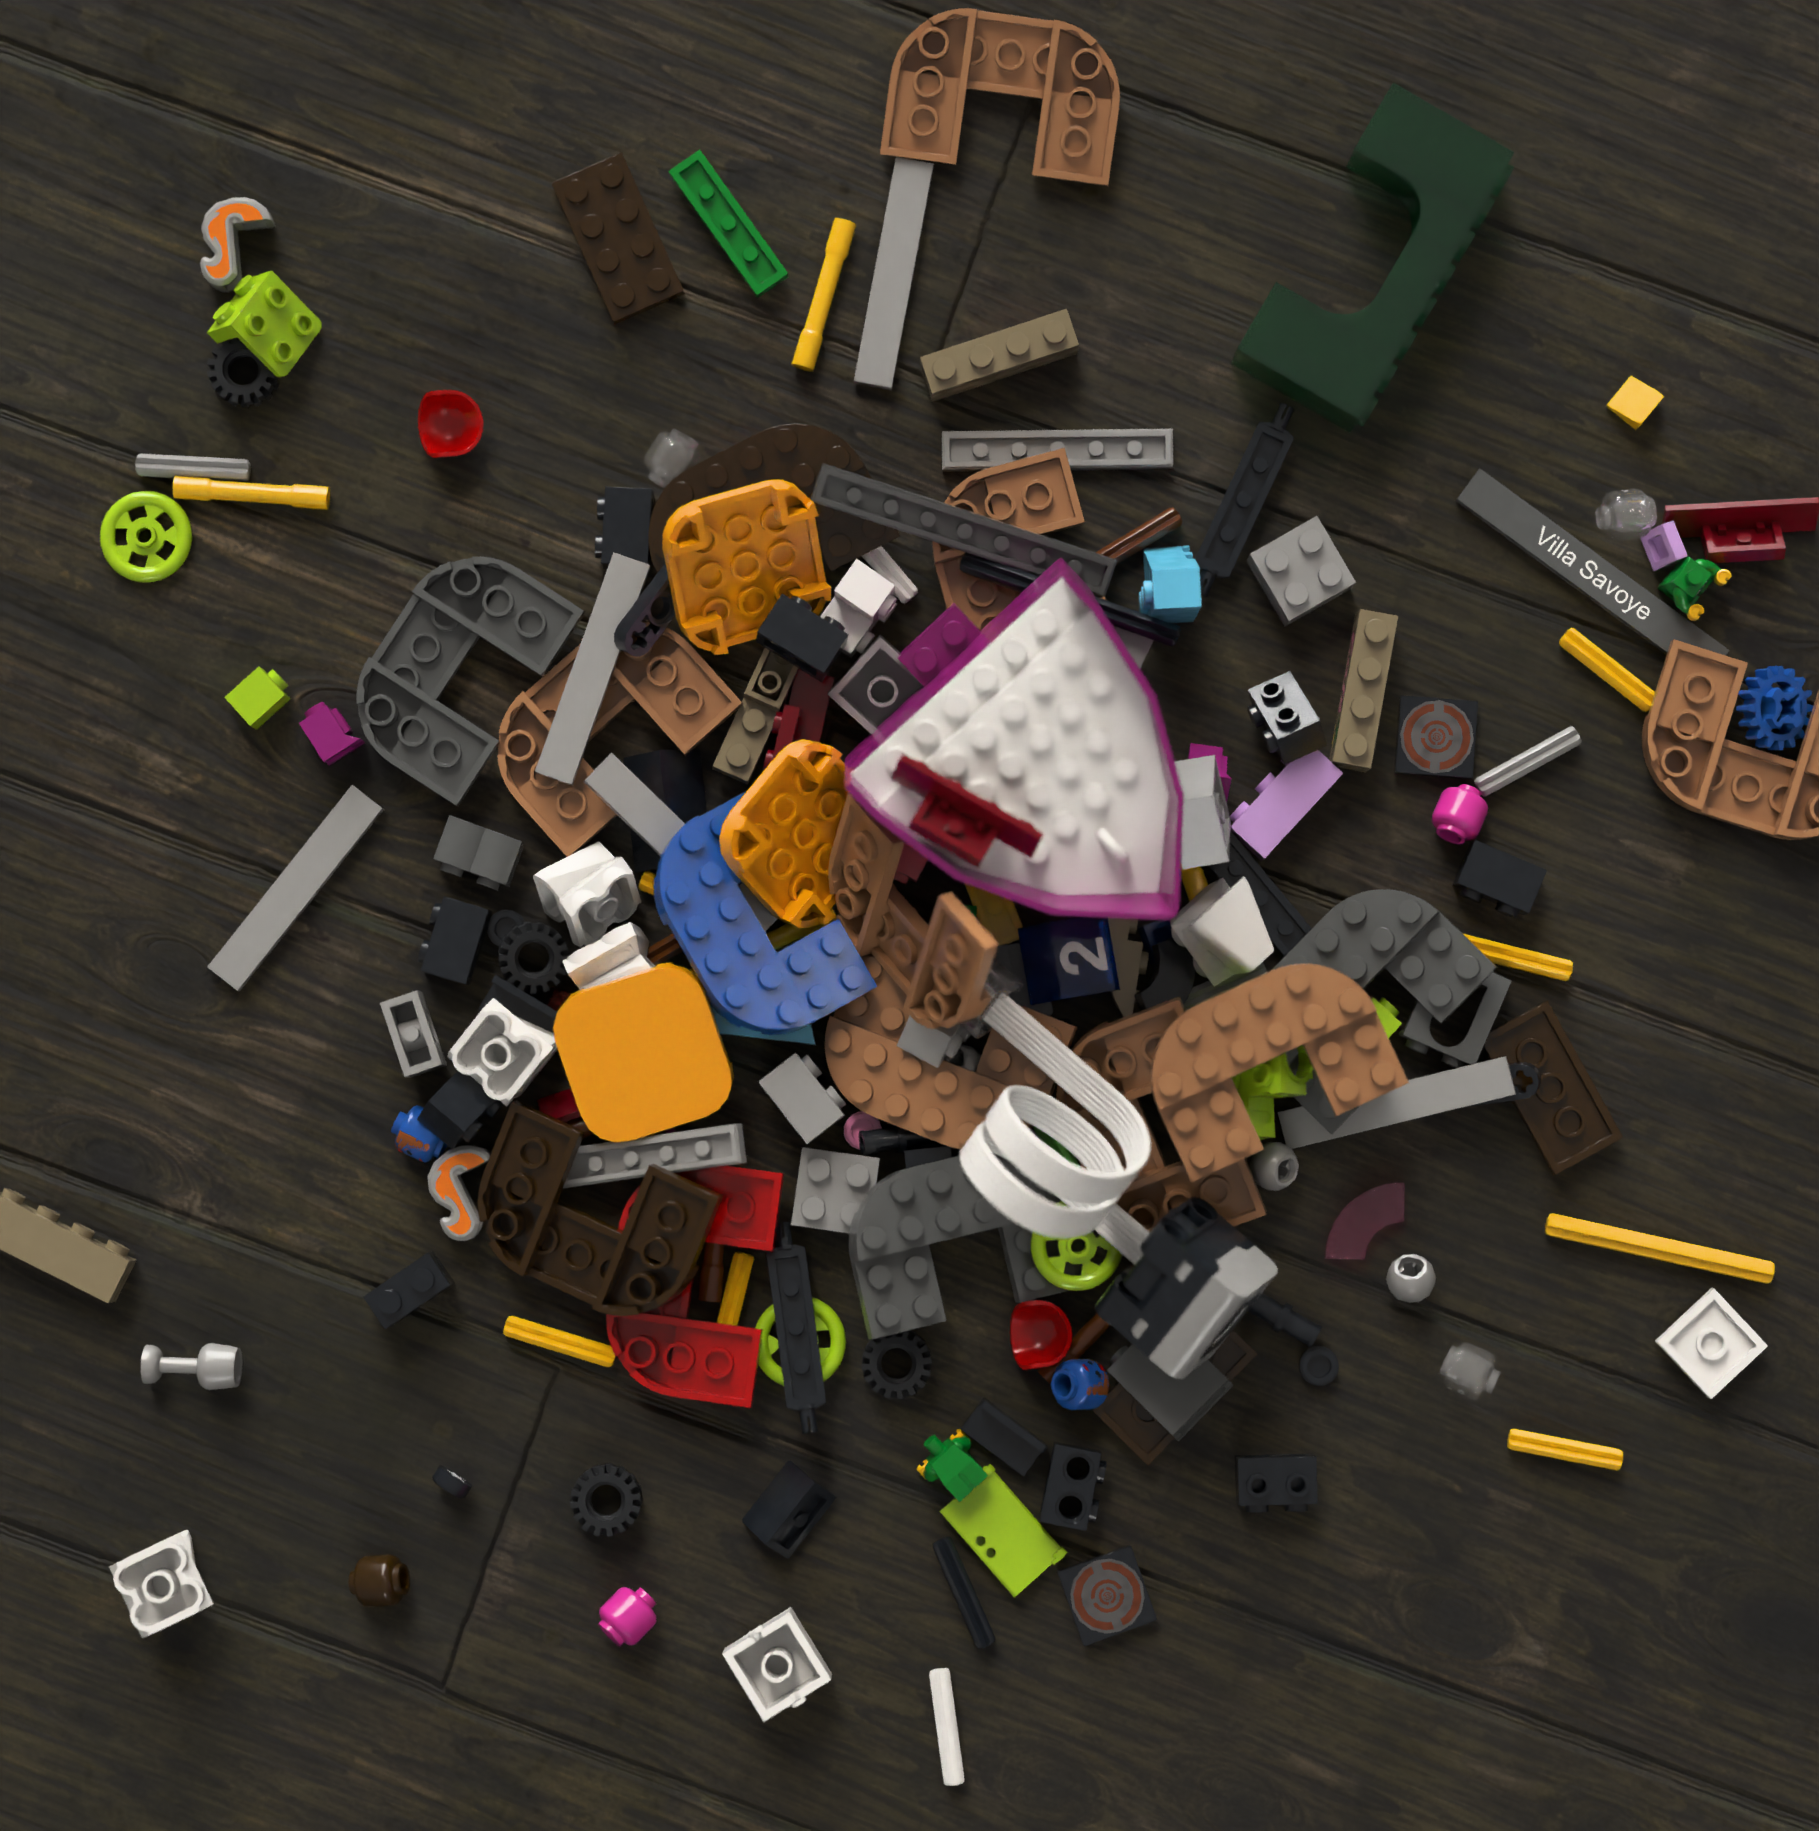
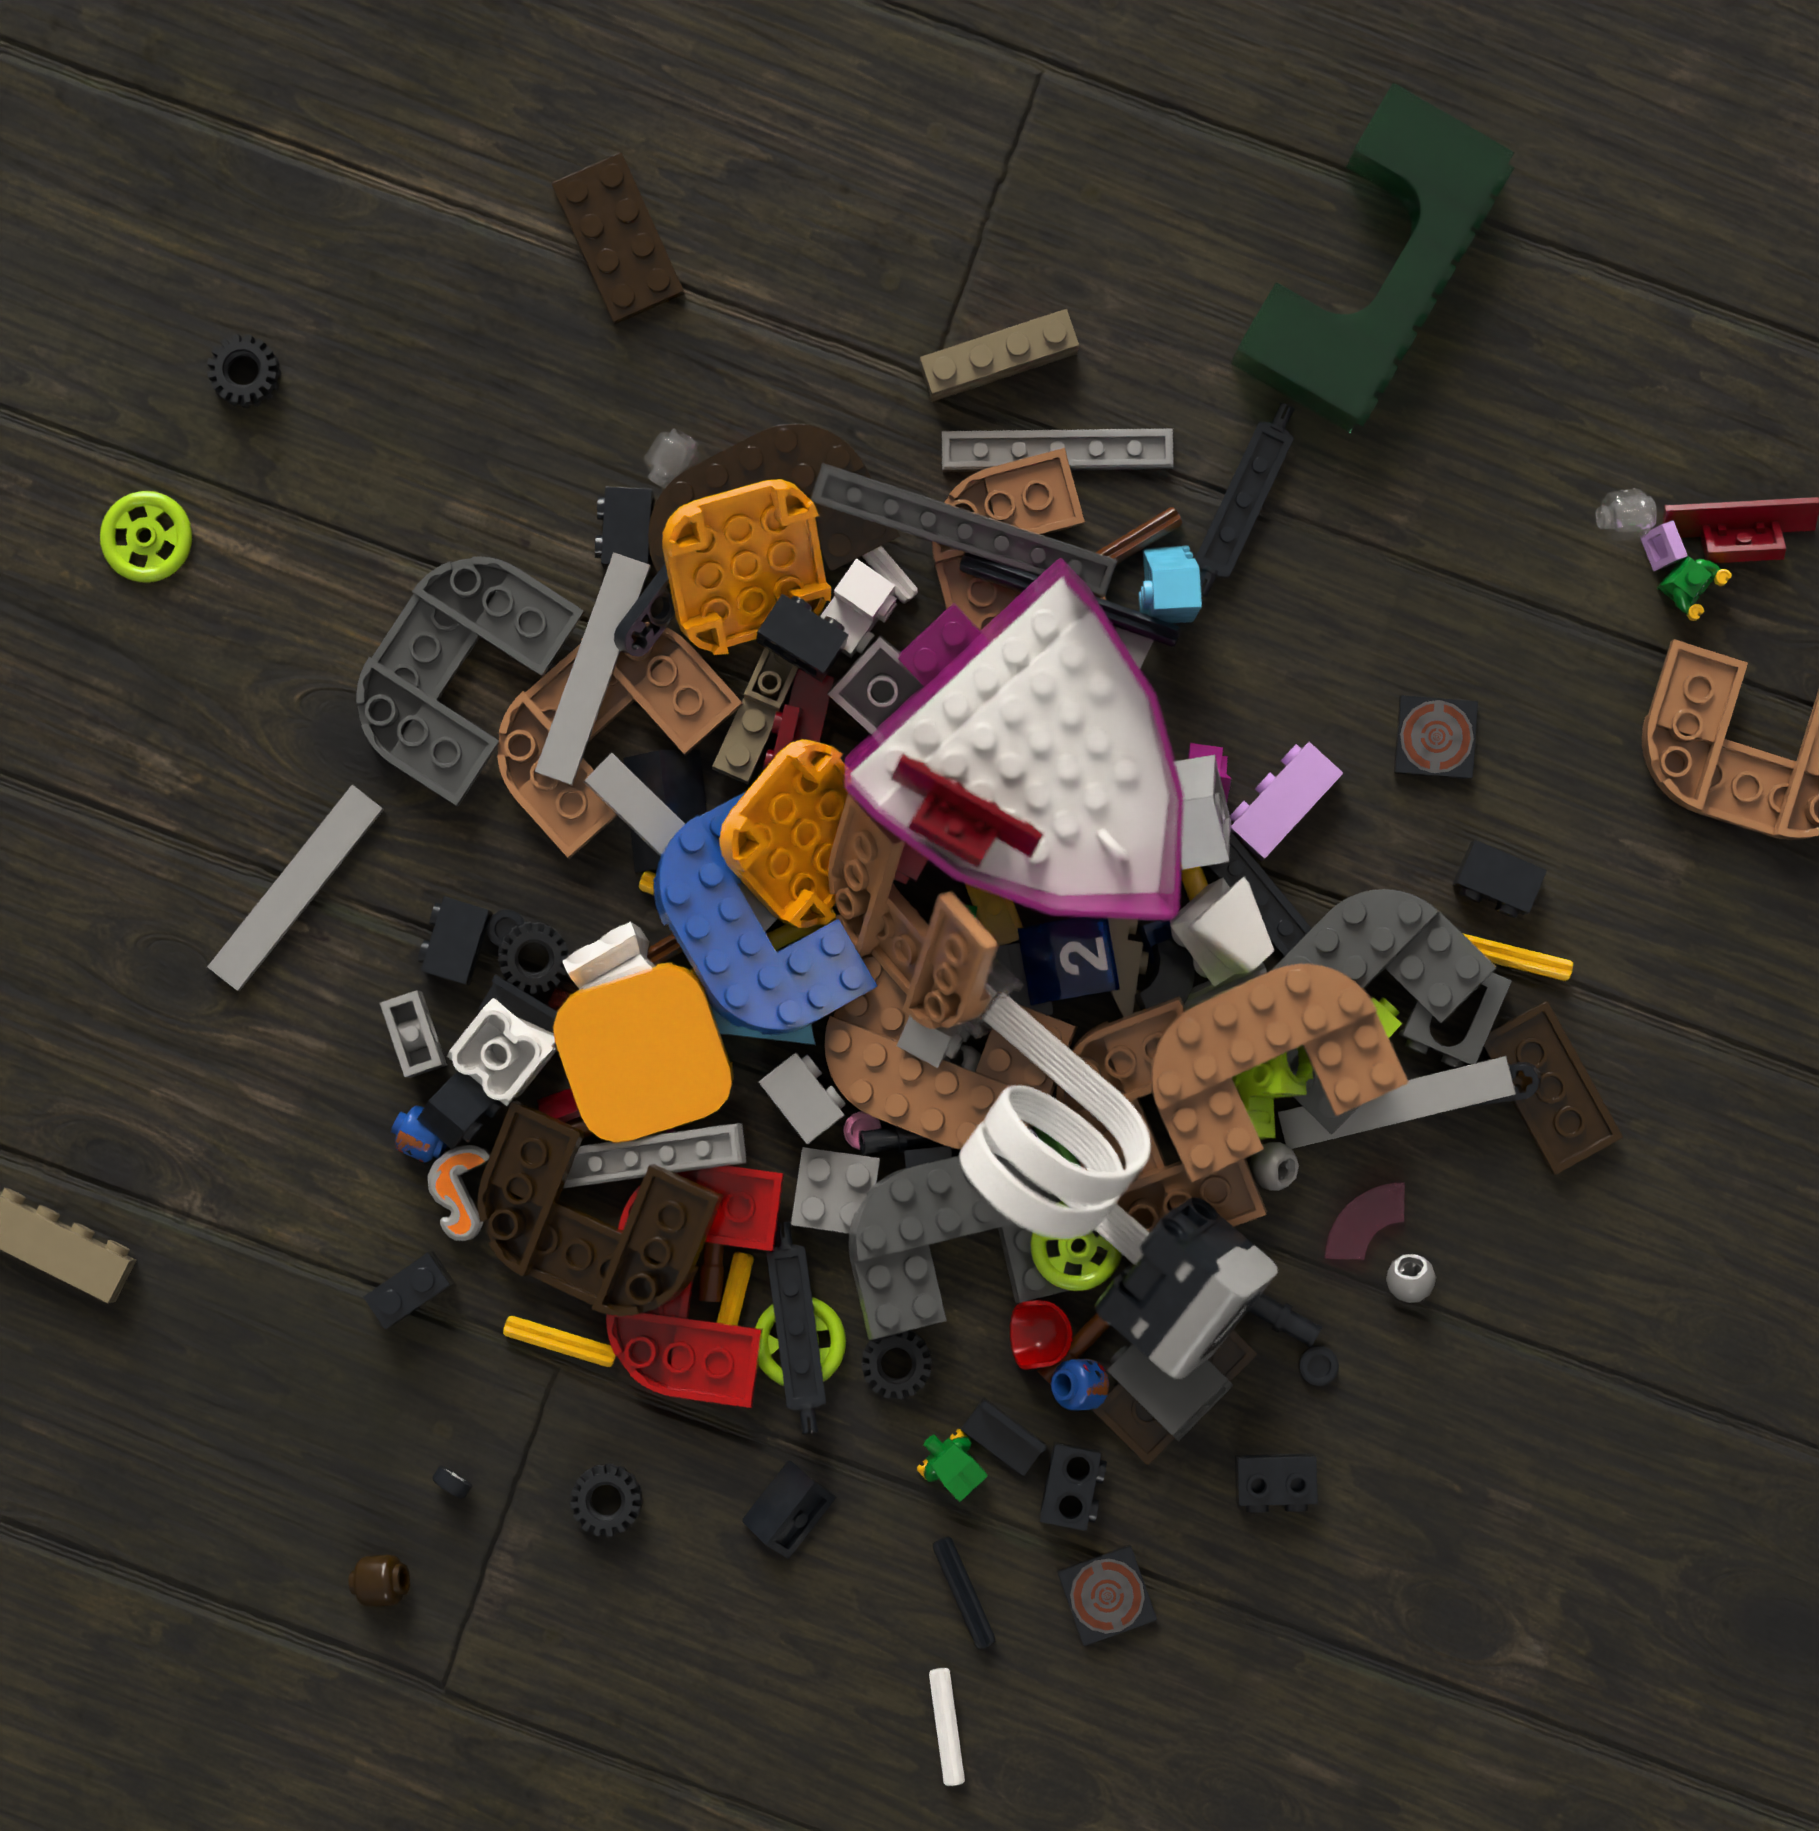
white piece [109,1530,213,1638] -> none
light grey axle [135,454,251,482] -> none
light grey piece [141,1343,243,1390] -> none
yellow piece [173,476,330,510] -> none
light grey animal [200,197,276,292] -> none
lime bracket [207,270,322,377] -> none
lime brick [224,666,291,730] -> none
magenta window [299,702,366,765] -> none
red helmet [418,390,484,458] -> none
dark grey brick [433,815,525,891] -> none
white piece [533,841,641,947] -> none
dark pink head [598,1587,656,1646] -> none
green plate [668,149,789,299] -> none
white brick [723,1607,832,1722] -> none
yellow piece [791,218,856,372] -> none
light grey tile [854,157,934,390] -> none
medium nougat plate [880,8,1120,186] -> none
lime door [939,1463,1068,1598] -> none
light grey brick [1246,516,1356,627] -> none
black brick [1247,671,1327,765] -> none
dark tan brick [1329,609,1398,773] -> none
dark pink head [1432,784,1488,844] -> none
clear head [1440,1342,1501,1400] -> none
dark grey tile [1456,468,1730,656] -> none
light grey axle [1474,726,1582,797] -> none
yellow axle [1507,1429,1623,1470] -> none
yellow axle [1545,1213,1775,1284] -> none
yellow axle [1559,628,1655,712] -> none
yellow slope [1606,376,1664,430] -> none
white plate [1655,1288,1768,1399] -> none
blue gear [1736,666,1813,750] -> none

